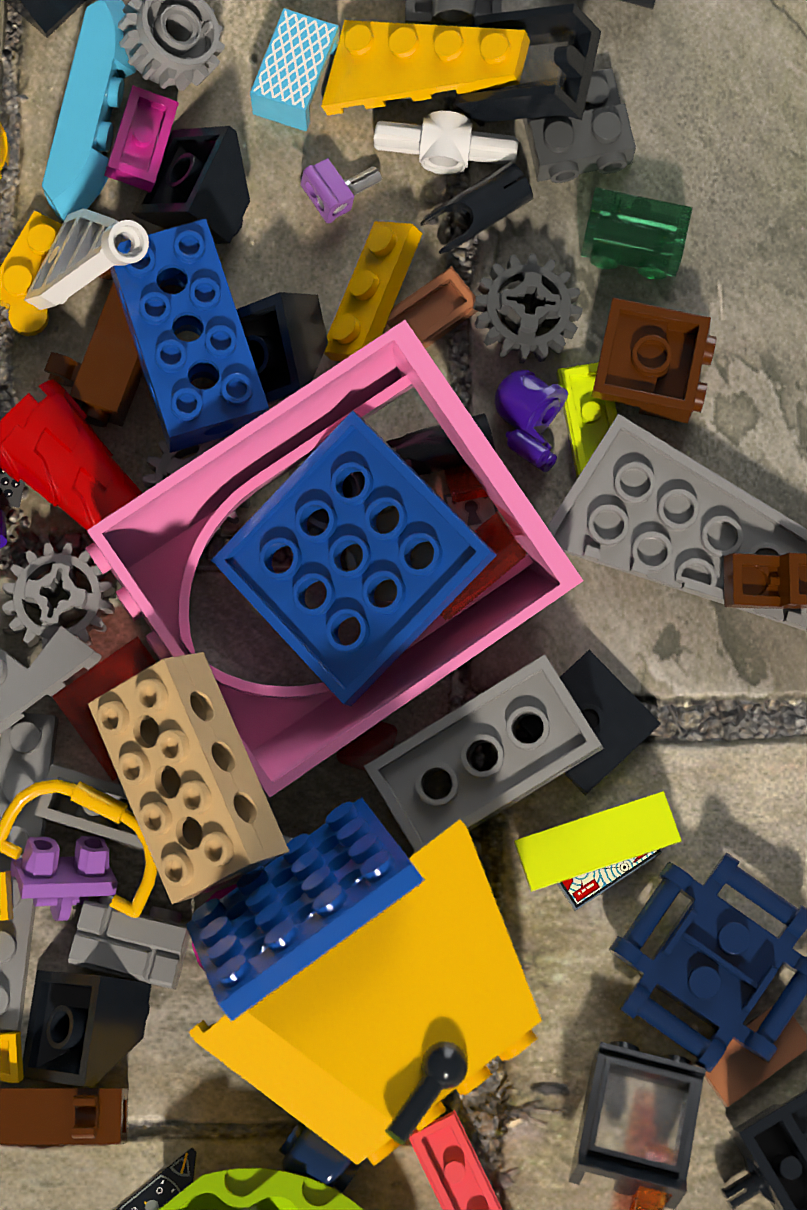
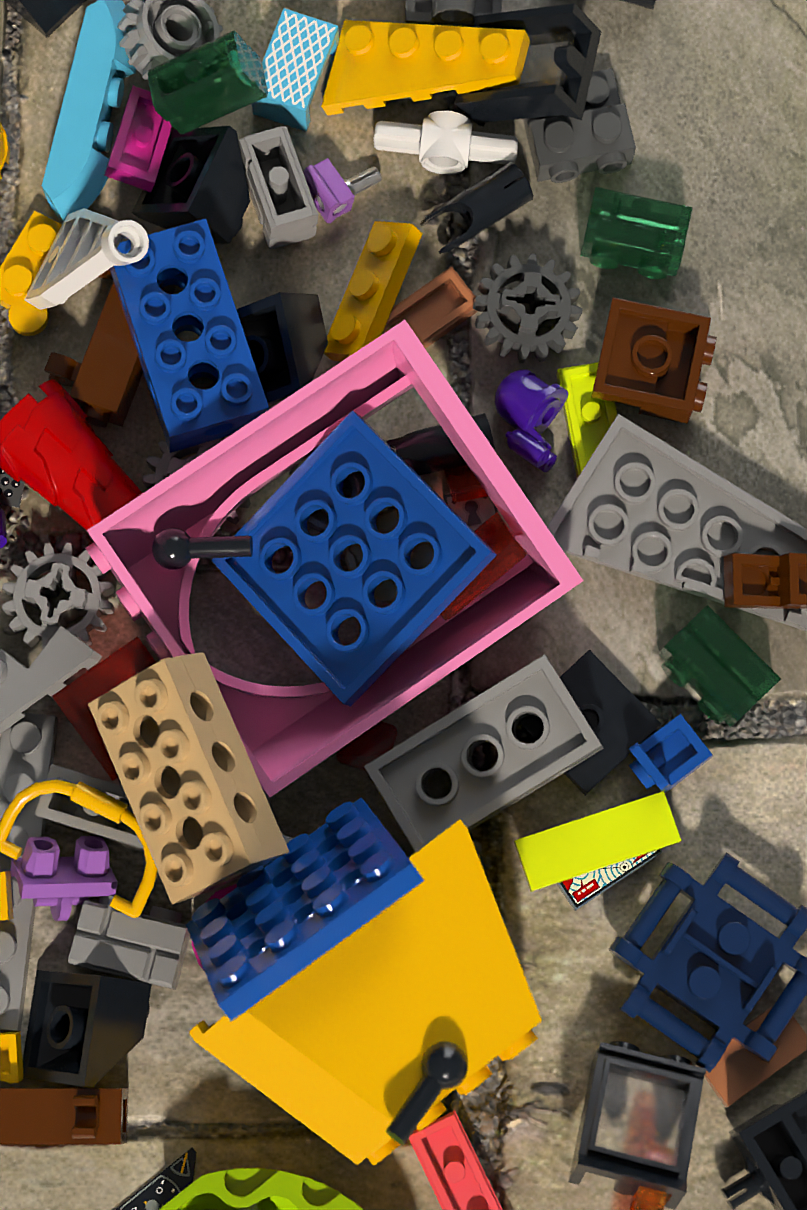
dark blue head [278,1121,361,1192] -> none
none -> clear green brick [147,30,268,135]
none -> black bar [152,528,253,570]
none -> light grey brick [239,126,318,249]
none -> blue bracket [629,713,714,793]
none -> clear green brick [659,605,781,728]

